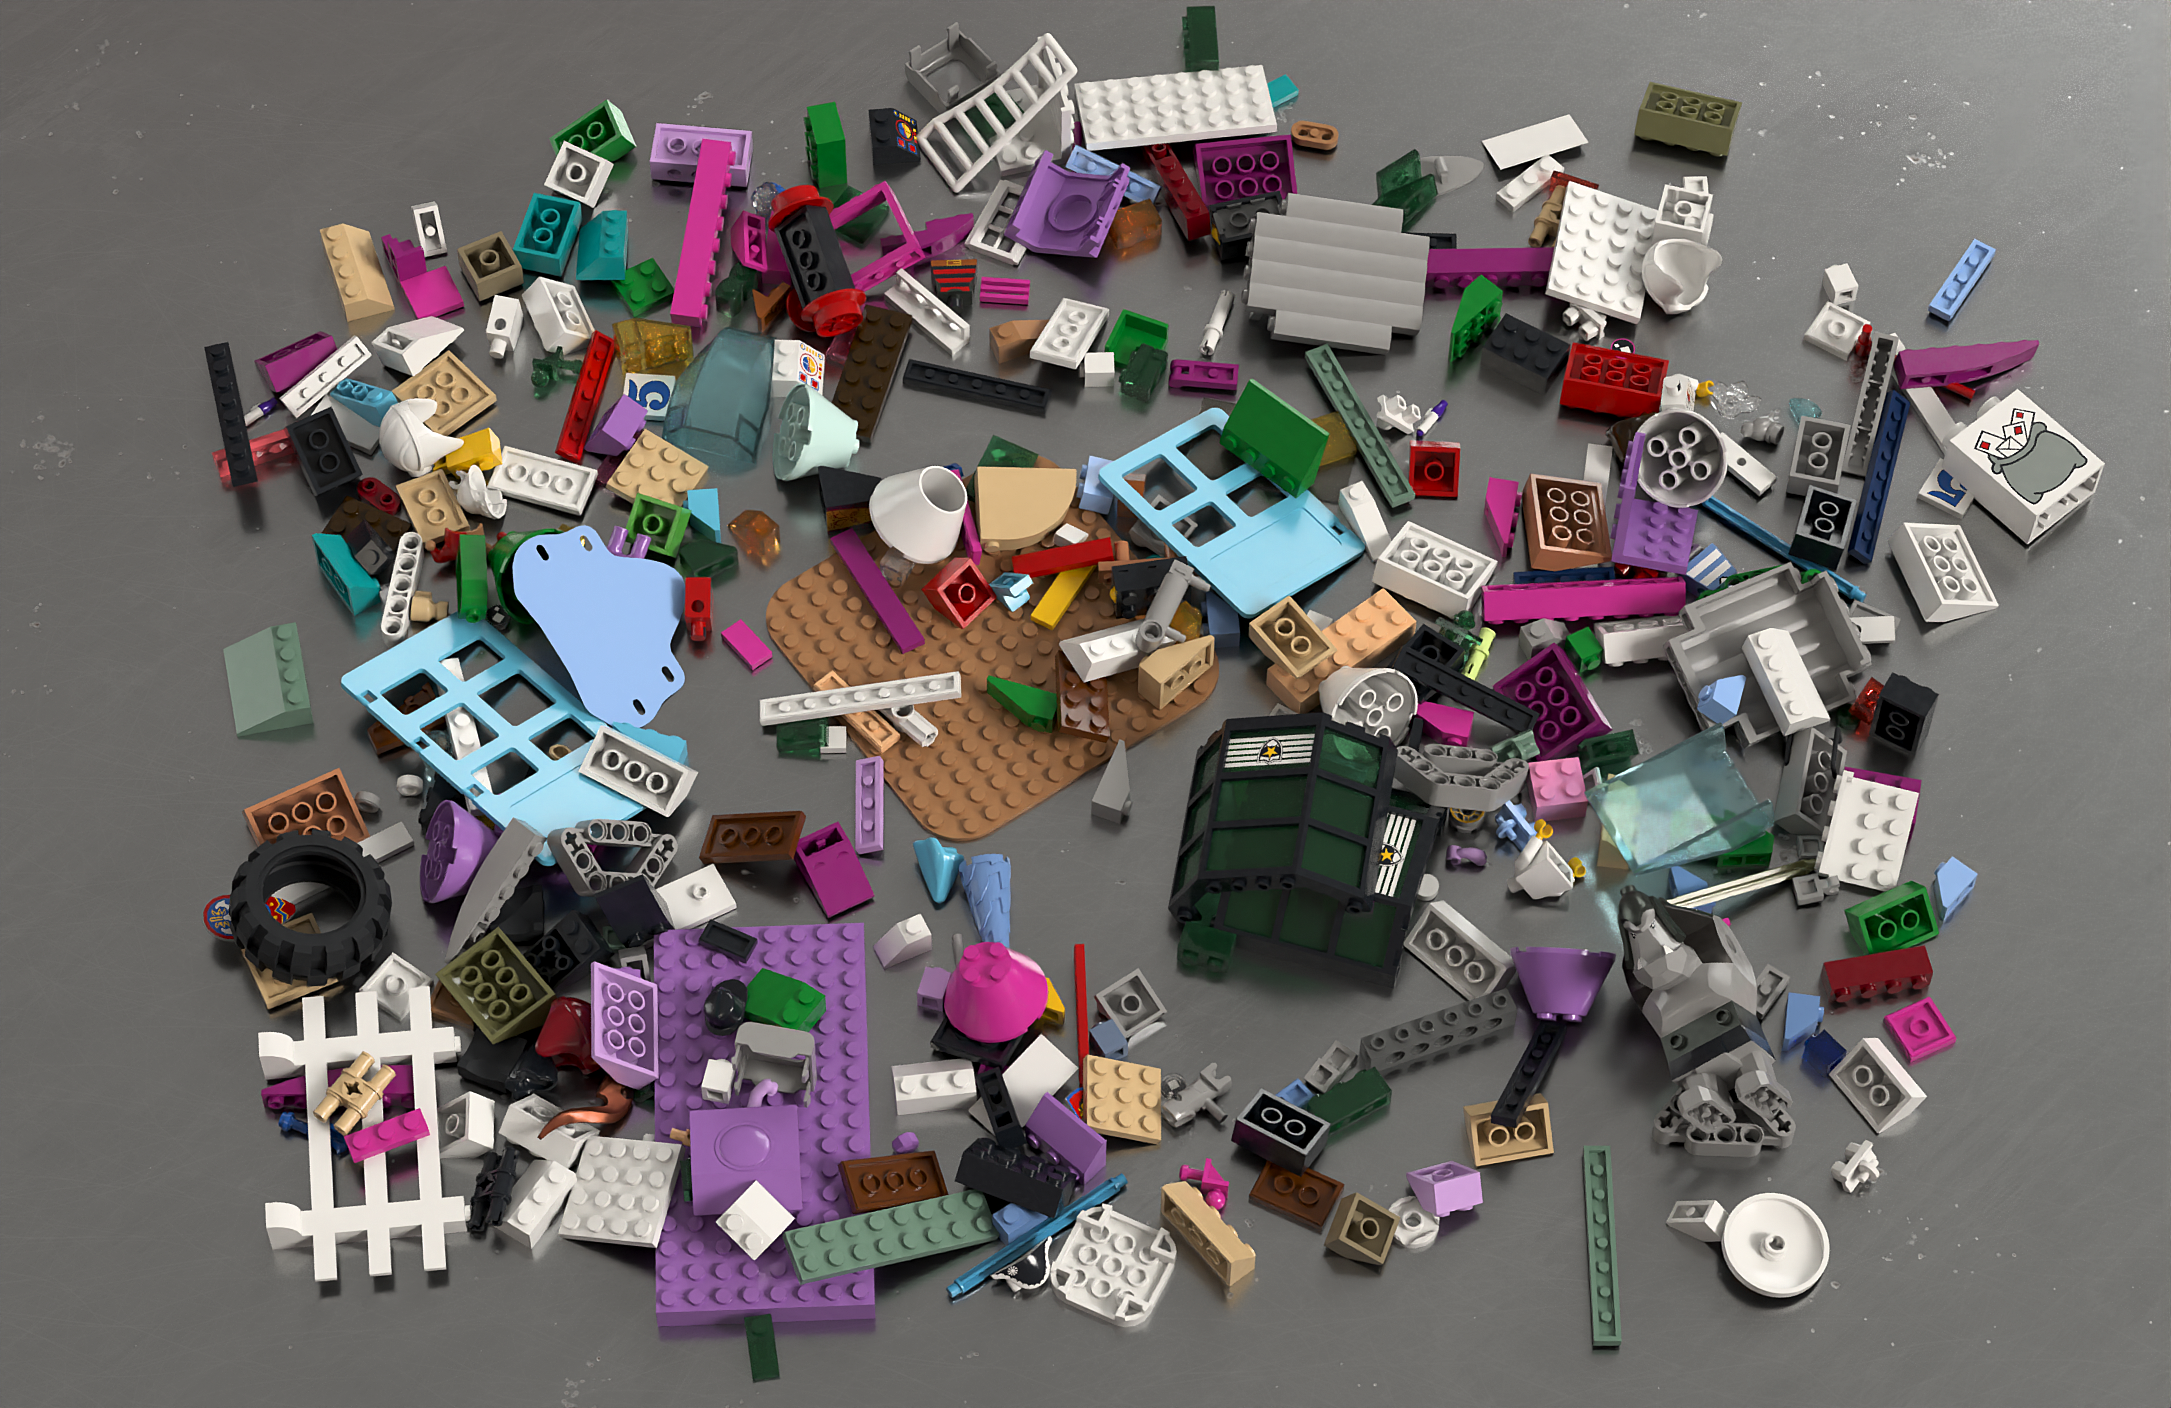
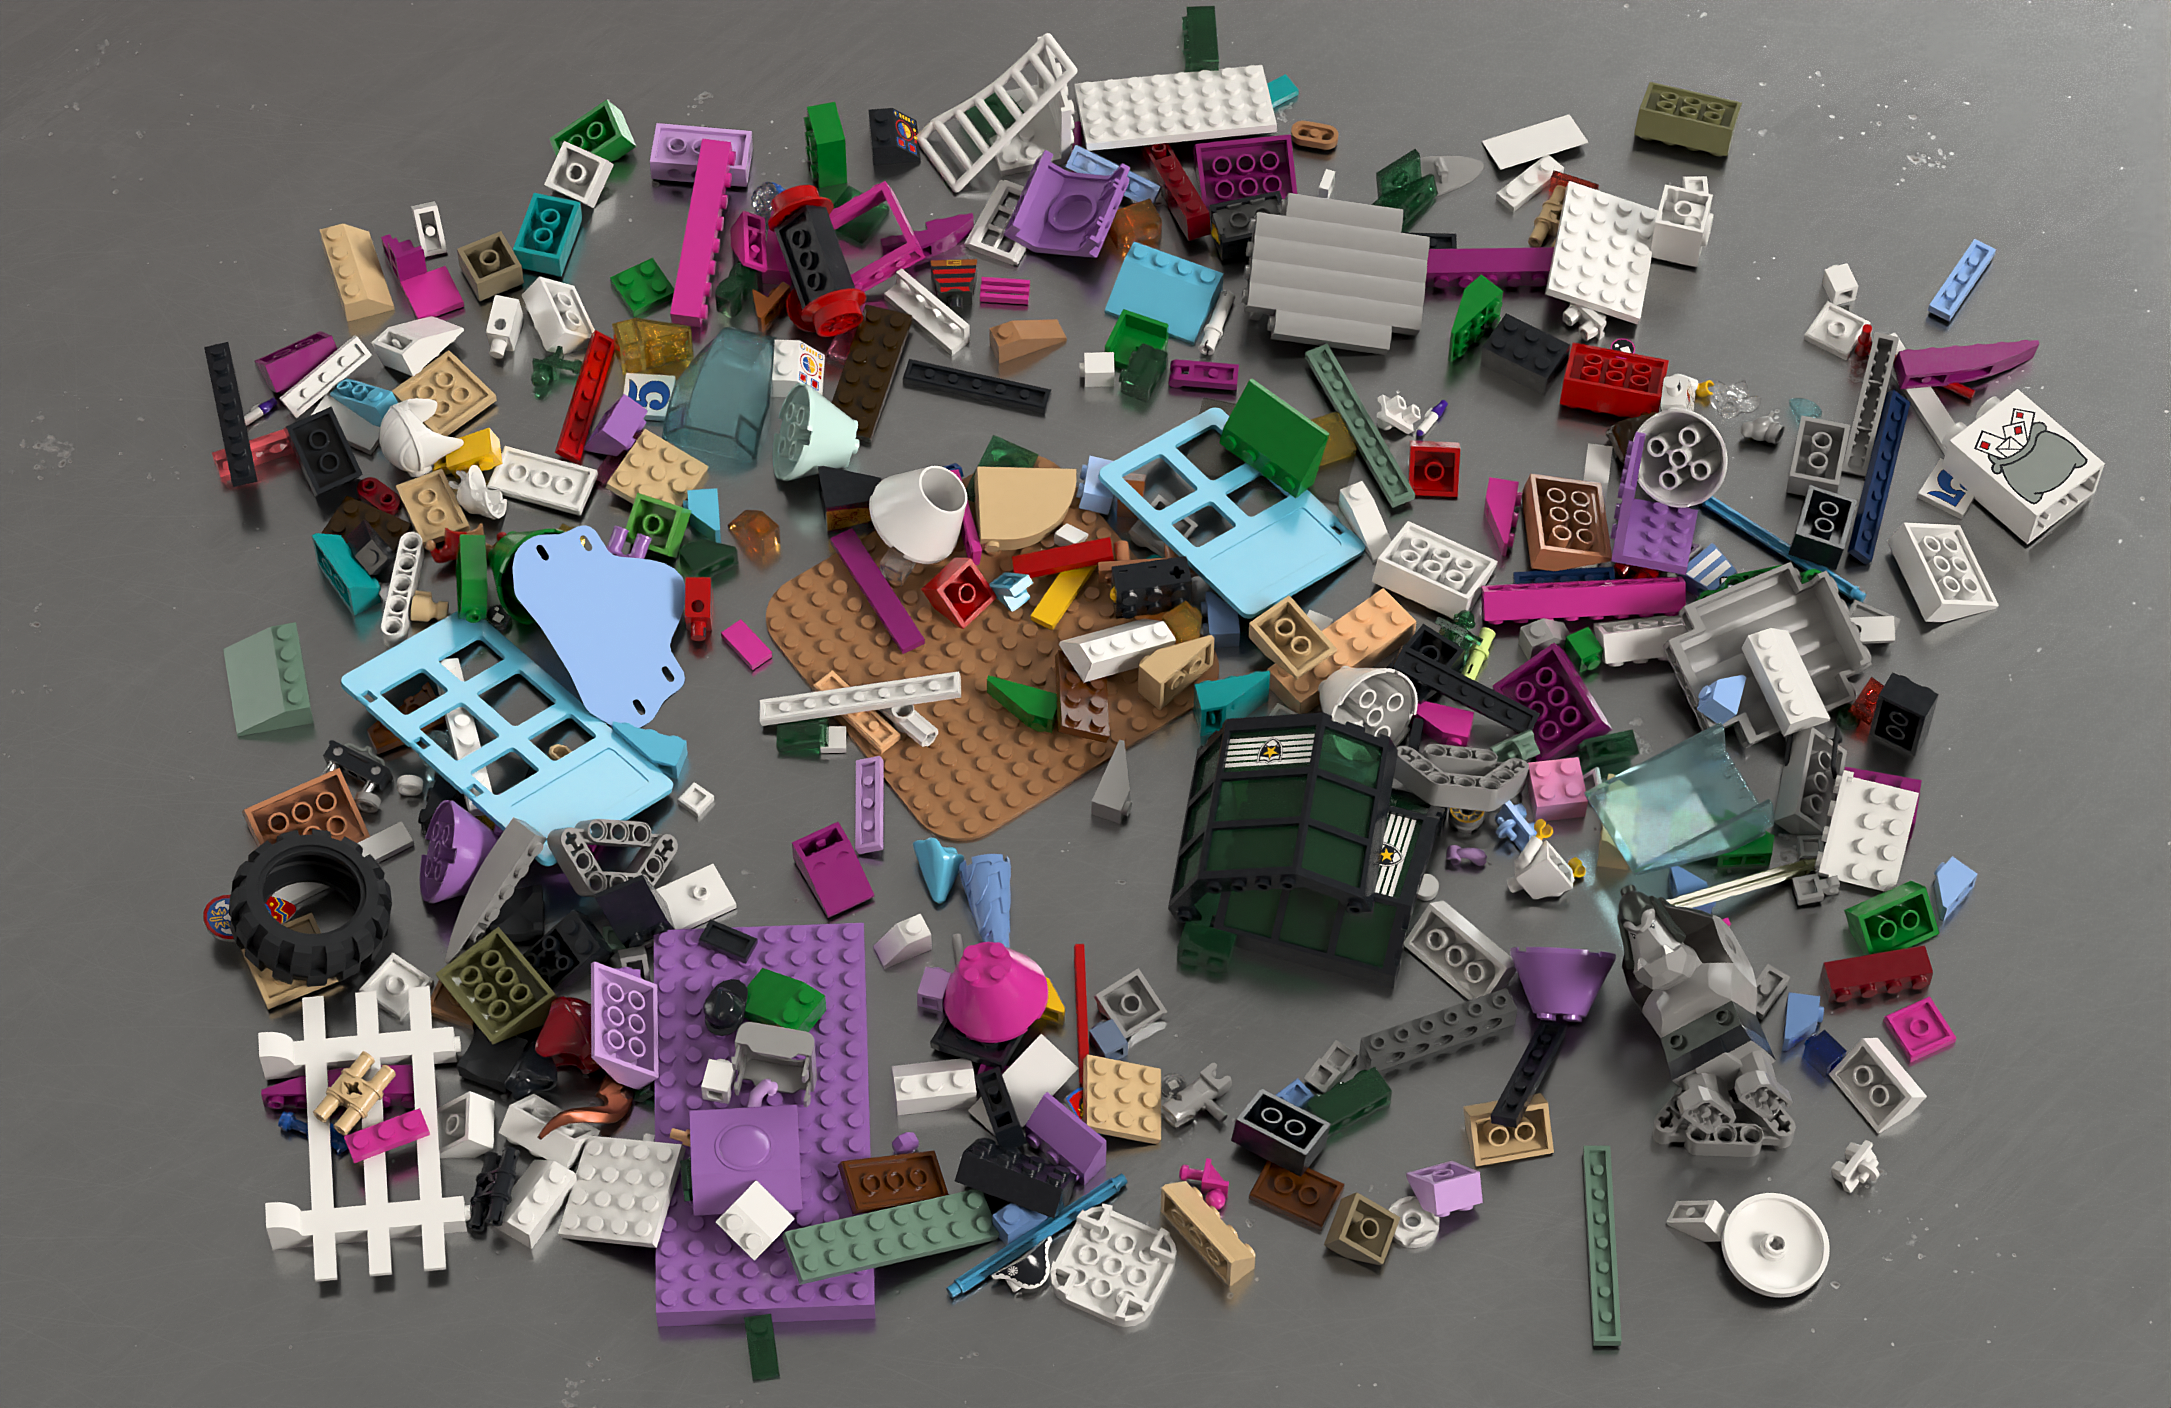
teal slope [576,210,628,280] -> none
white slope [578,725,698,817] -> none
reddish brown plate [699,811,806,864] -> none
light grey piece [905,22,1002,114] -> none
white plate [1030,298,1109,369] -> none
light grey piece [1135,560,1211,653] -> none
white piece [1642,239,1722,314] -> none
white tile [1720,432,1777,496] -> none
none -> black piece [321,740,393,793]
none -> white tile [678,782,714,818]
none -> medium azure slope [1105,242,1224,345]
none -> teal slope [1193,671,1270,737]
none -> white tile [1318,169,1335,199]

